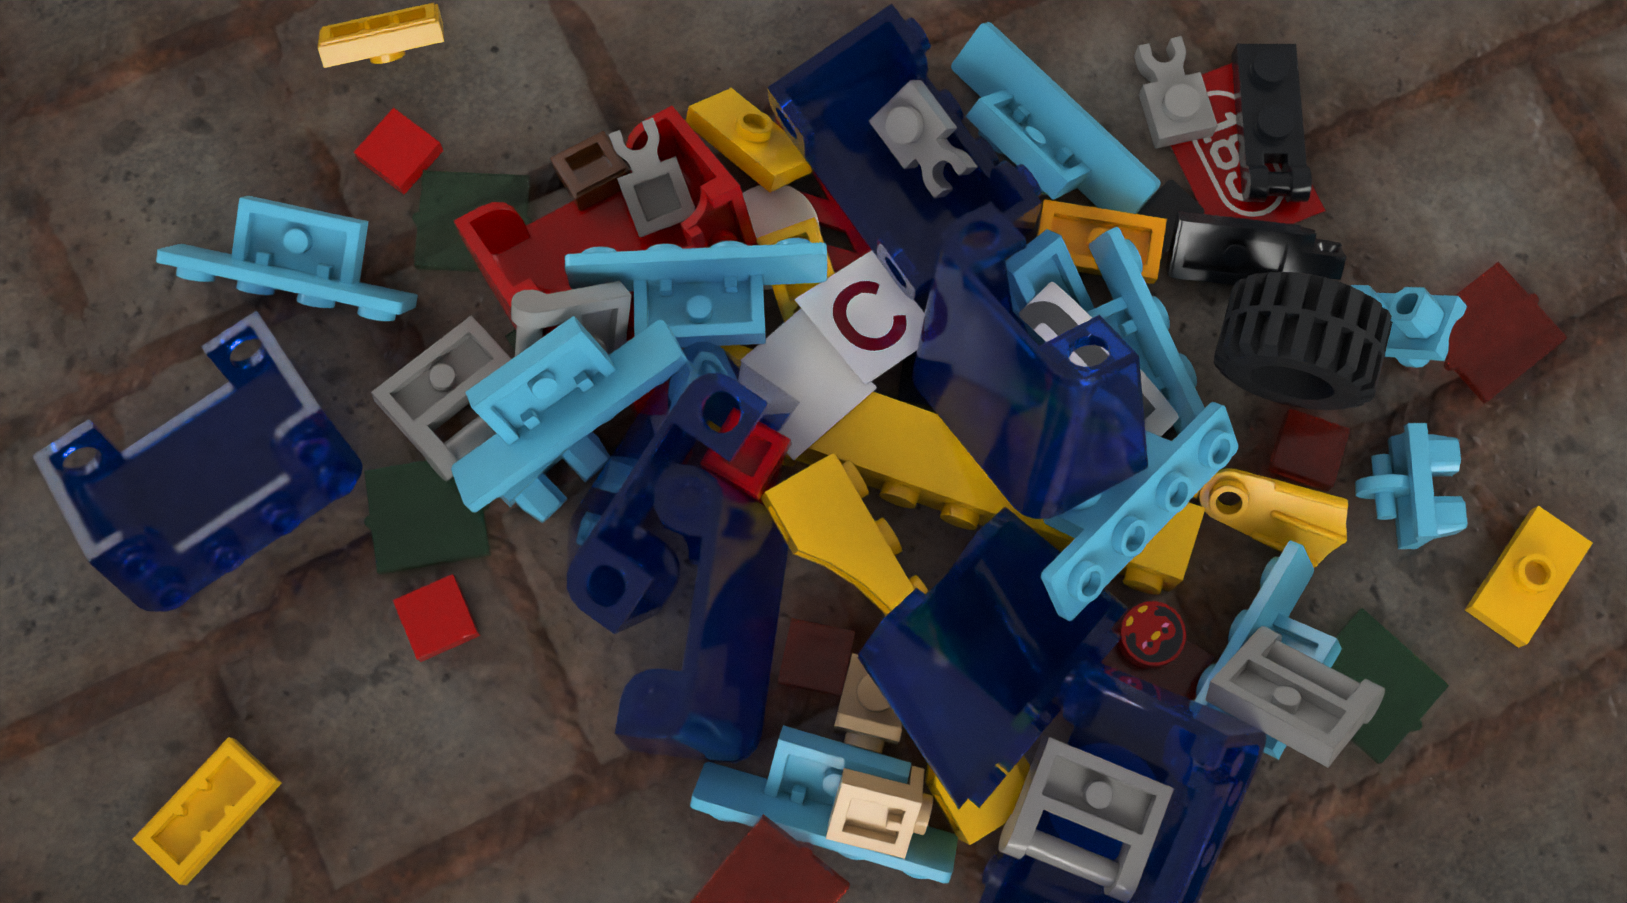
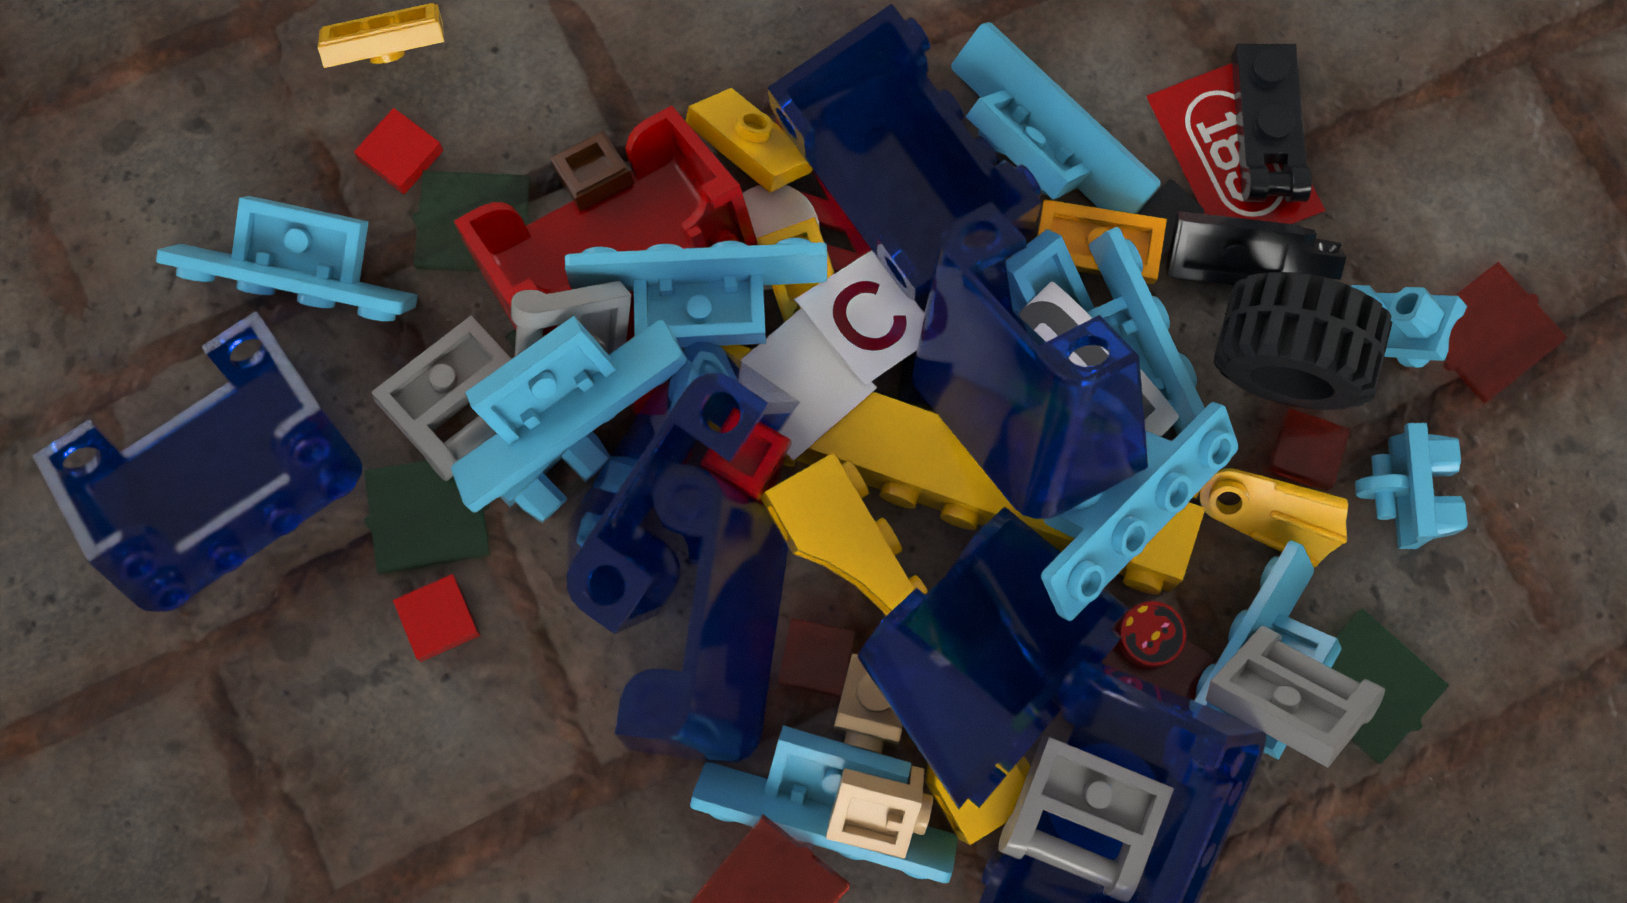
yellow plate [132,737,282,885] -> none
light grey plate [608,118,695,237] -> none
light grey plate [869,80,978,198] -> none
light grey plate [1134,36,1218,149] -> none
yellow plate [1465,506,1593,648] -> none

